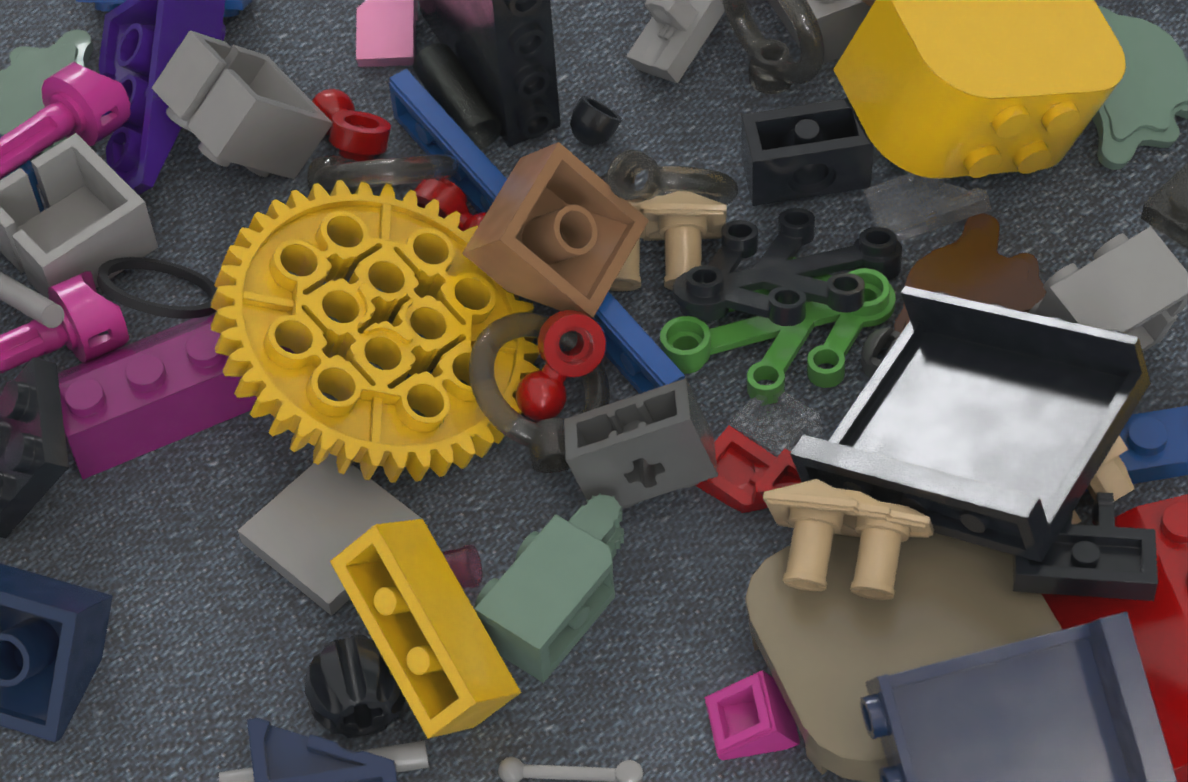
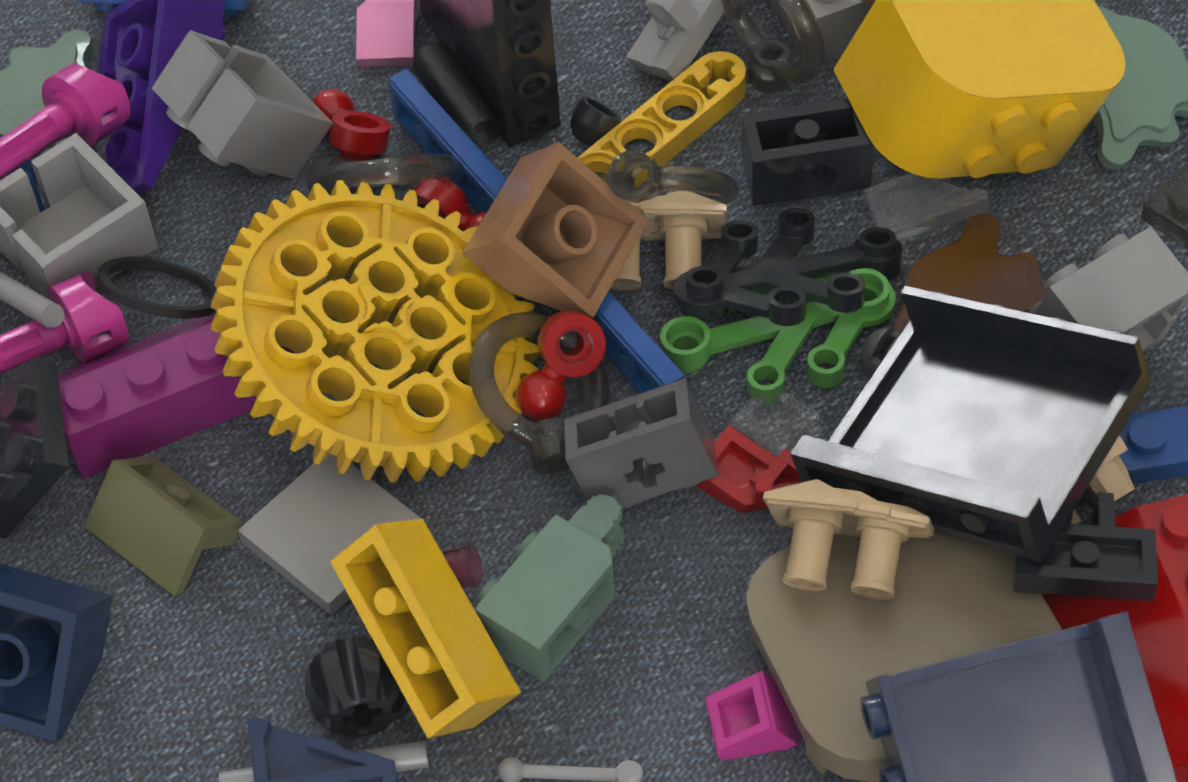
none -> olive panel [83,456,244,596]
none -> yellow beam [577,51,746,198]

